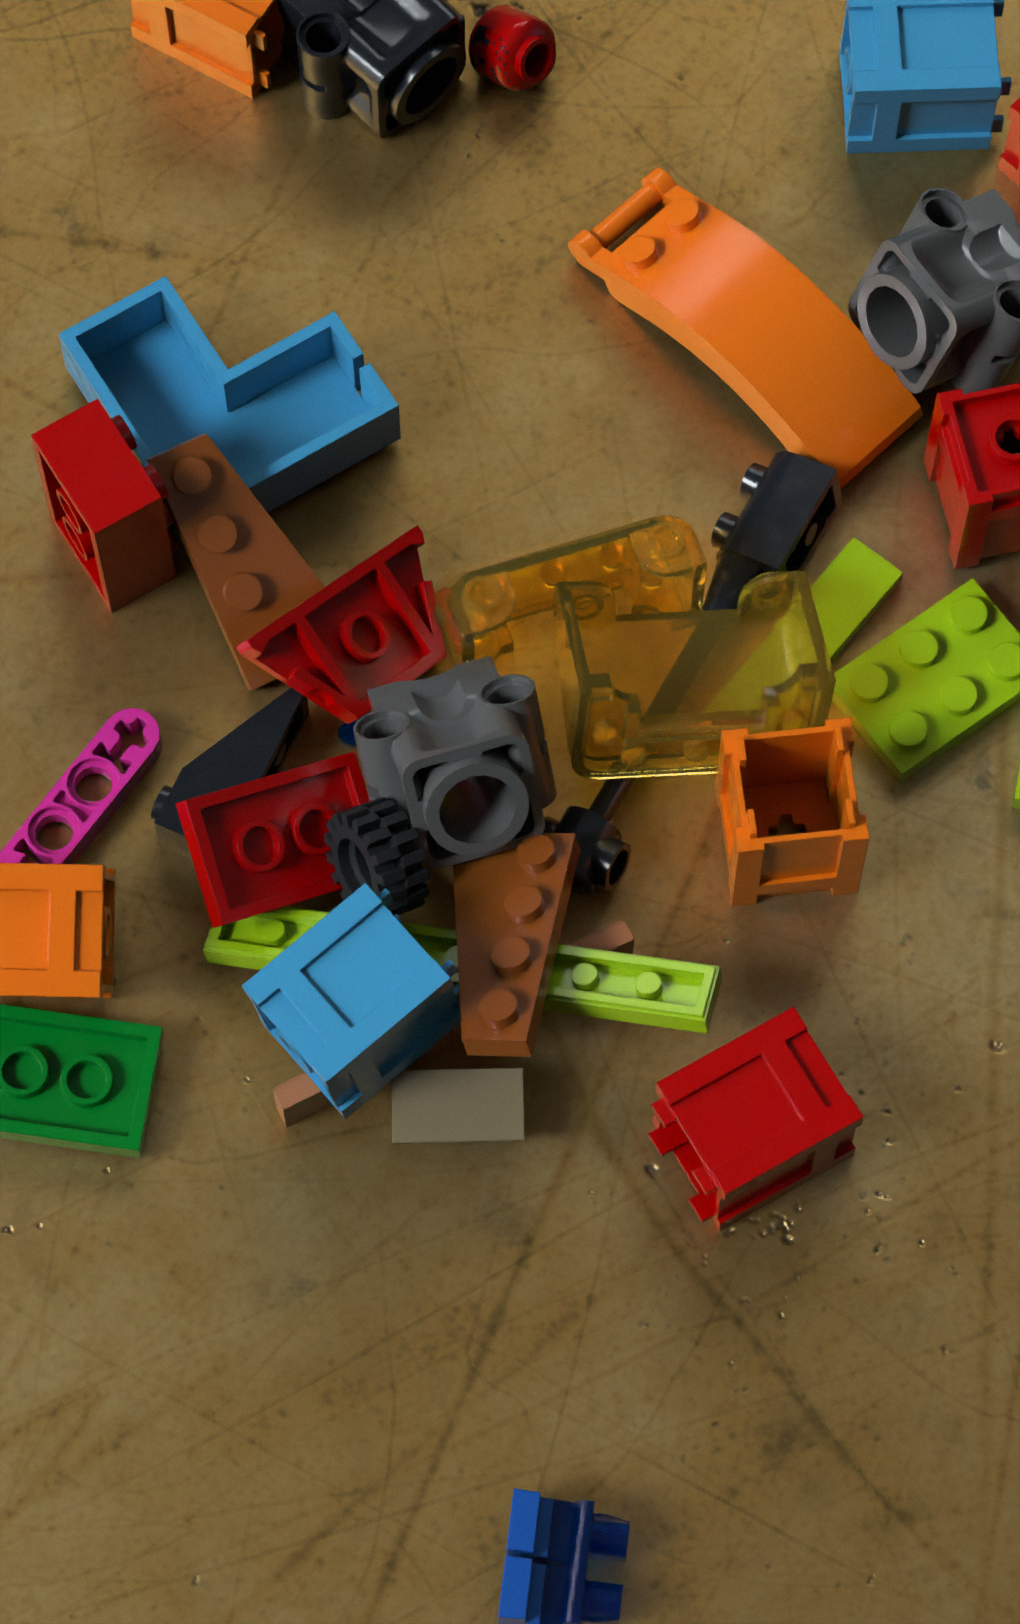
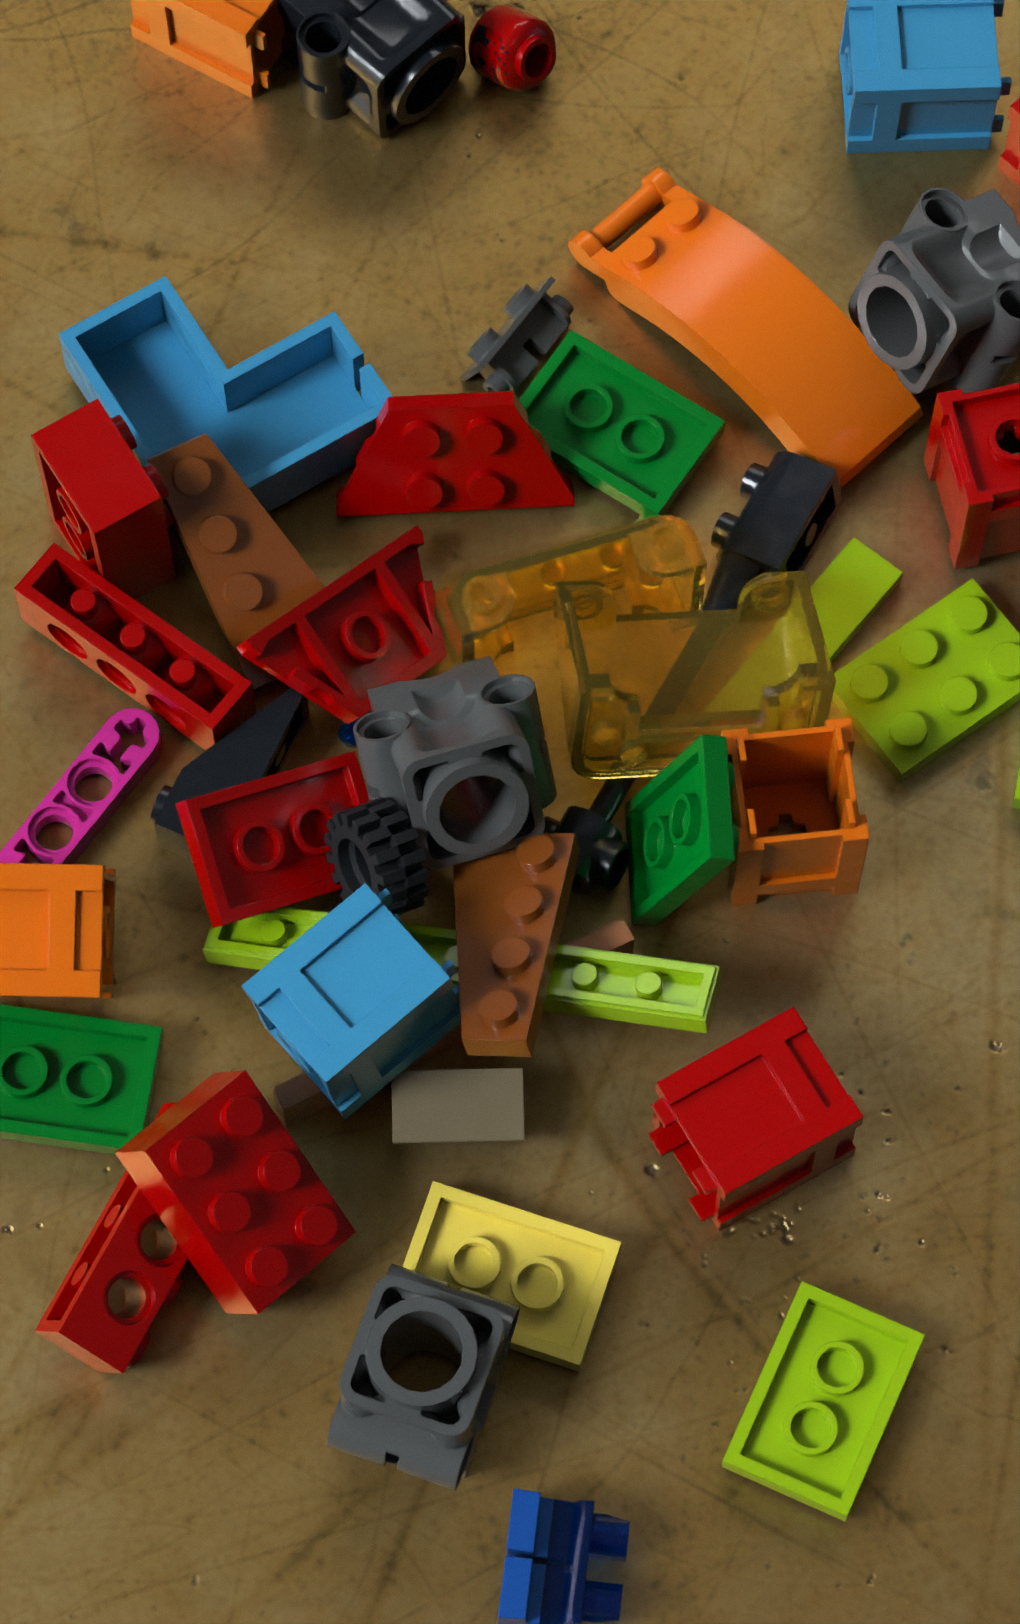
none -> red brick [14,543,257,750]
none -> red brick [35,1102,188,1374]
none -> red brick [115,1070,356,1314]
none -> dark grey piece [326,1263,520,1491]
none -> red wing [336,391,575,517]
none -> light yellow plate [402,1181,622,1372]
none -> dark grey hinge [460,276,574,393]
none -> green plate [519,330,725,524]
none -> green plate [625,734,739,926]
none -> lime plate [721,1281,925,1522]

